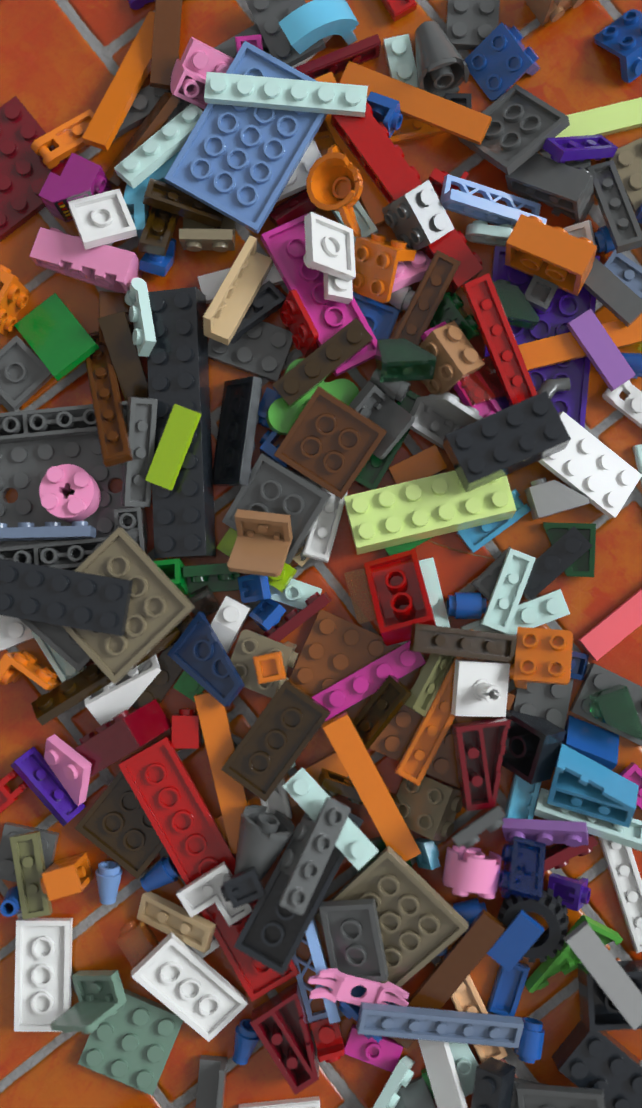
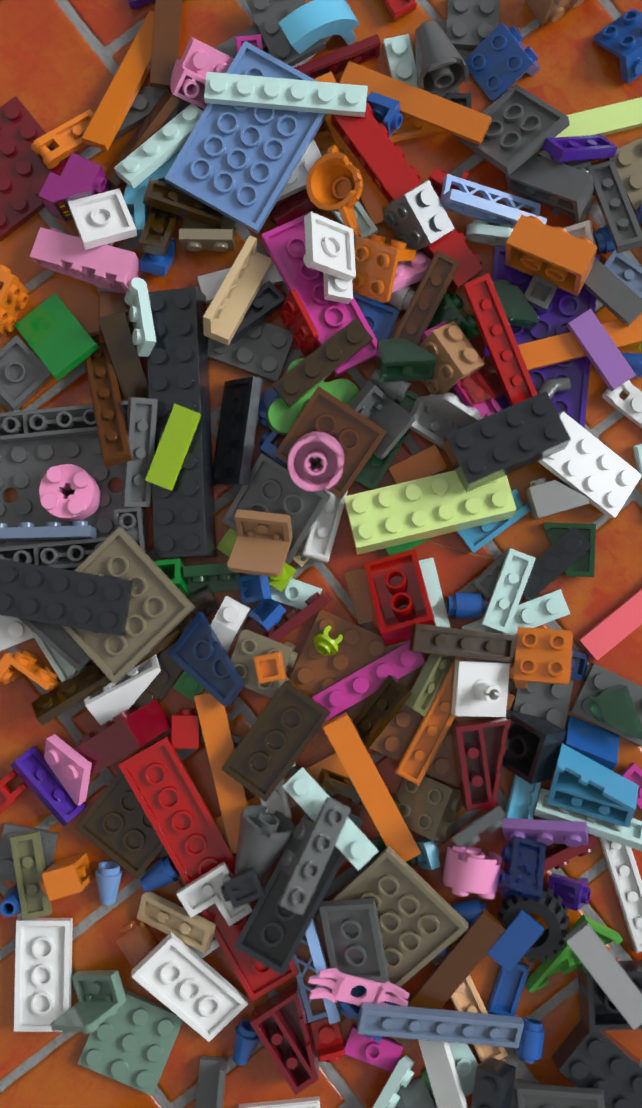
none -> bright pink brick [288,431,344,491]
none -> lime plate [313,626,343,656]

